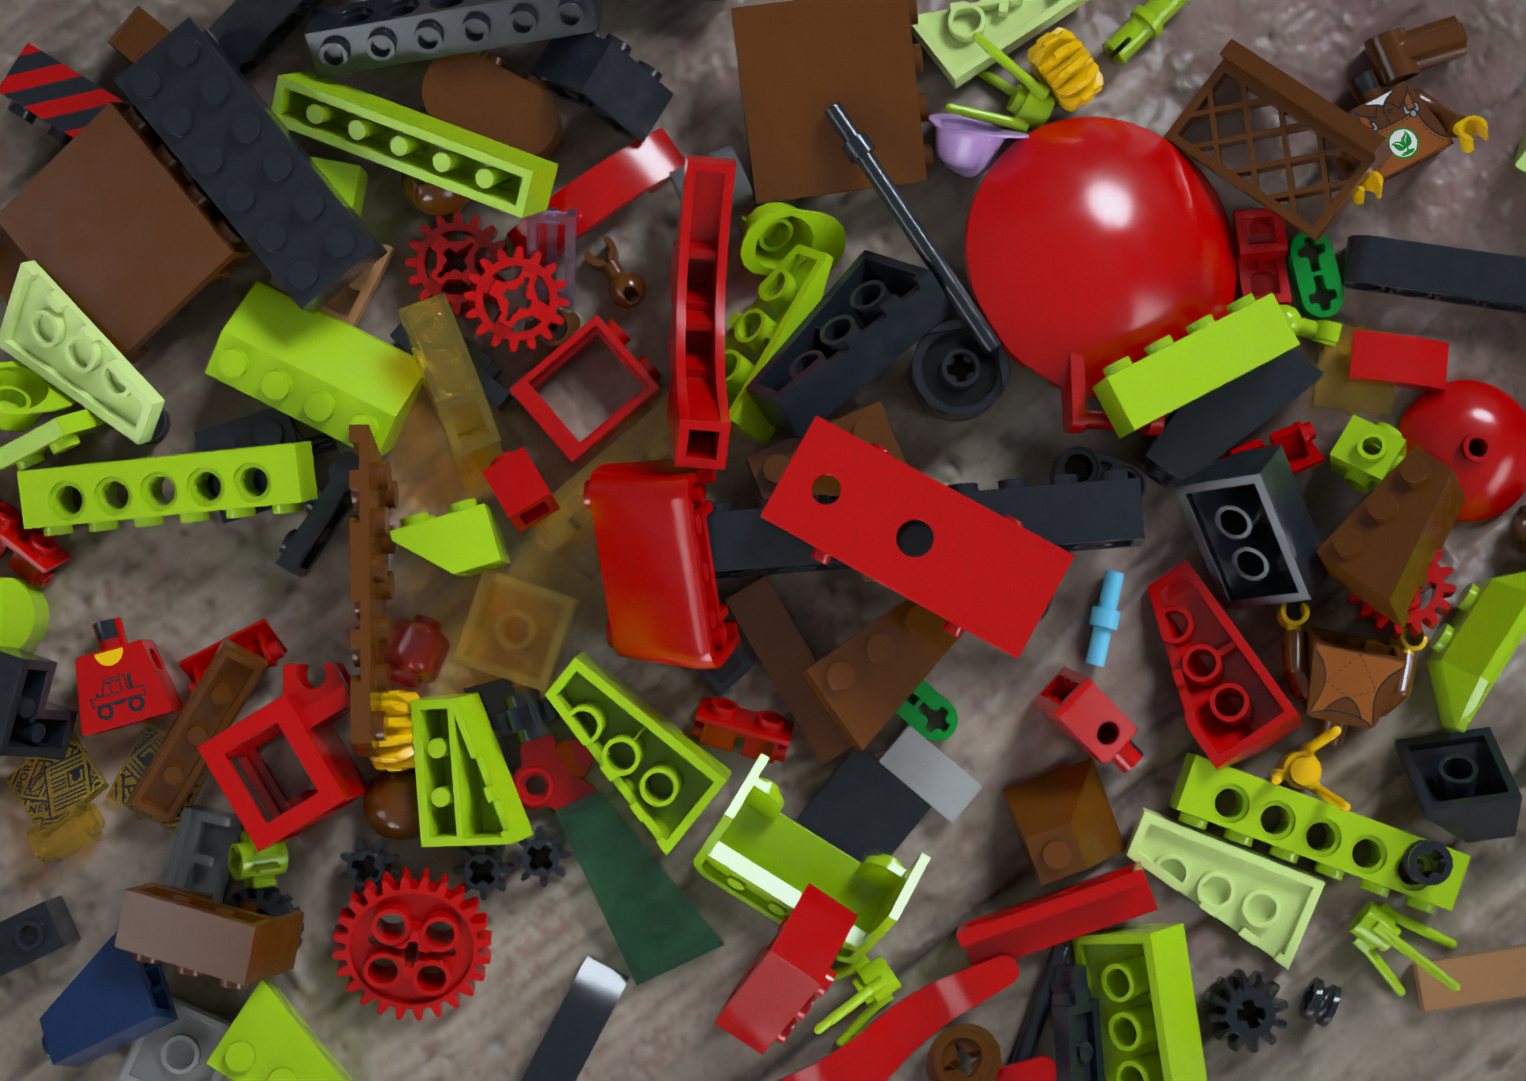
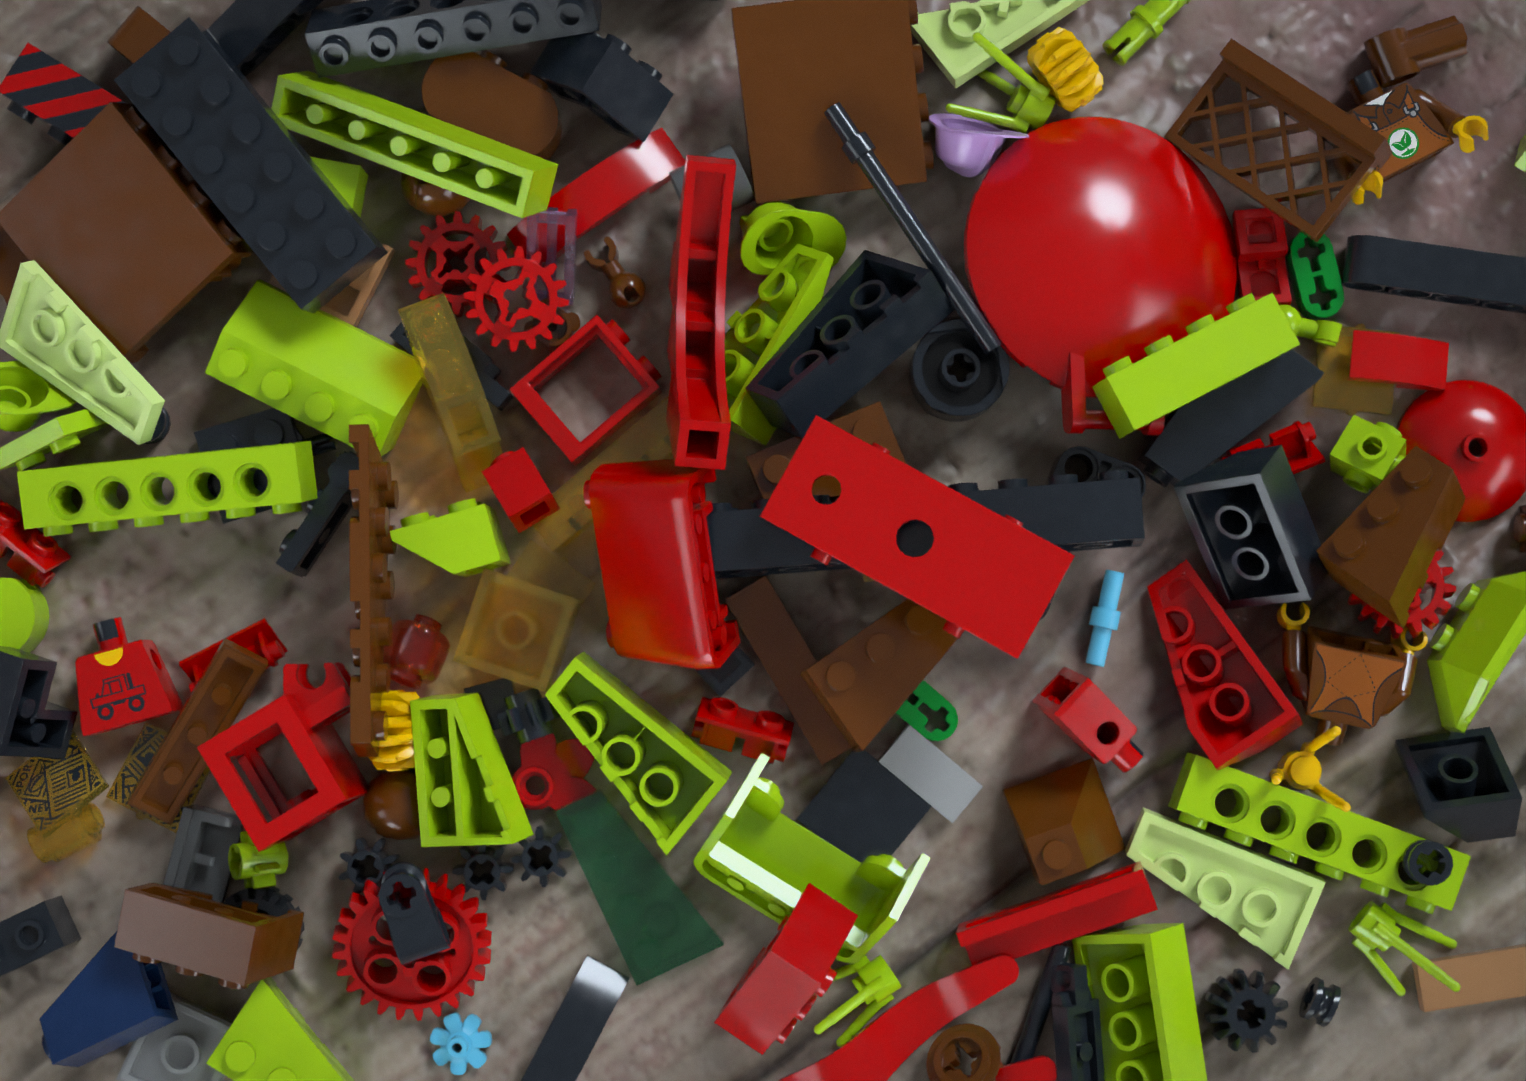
none -> black piece [378,862,451,965]
none -> medium azure plant [430,1012,492,1075]

